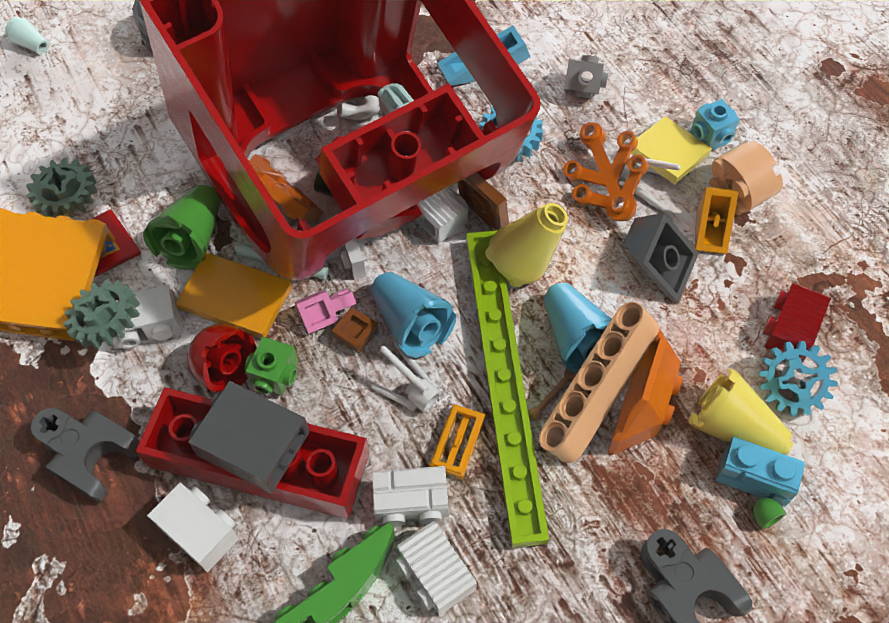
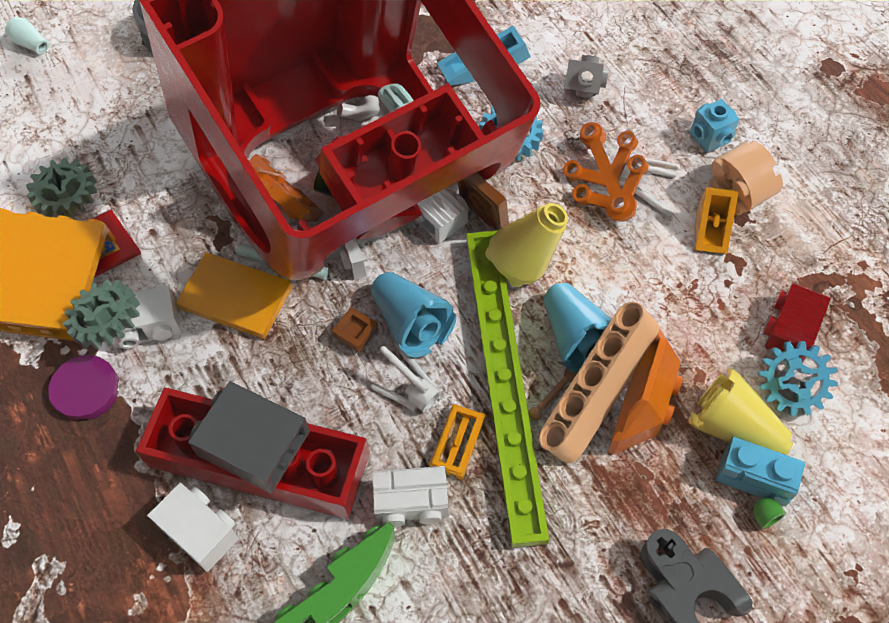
dark grey piece [31,408,140,503] -> none
bright green cone [143,185,221,270] -> none
red cylinder [187,324,257,392] -> none
bright green brick [245,337,299,396] -> none
bright pink plate [294,288,356,334] -> none
white brick [395,521,477,616] -> none
dark grey slope [624,212,699,304] -> none
light yellow tile [631,116,712,185] -> none
none -> magenta tile [48,355,119,421]

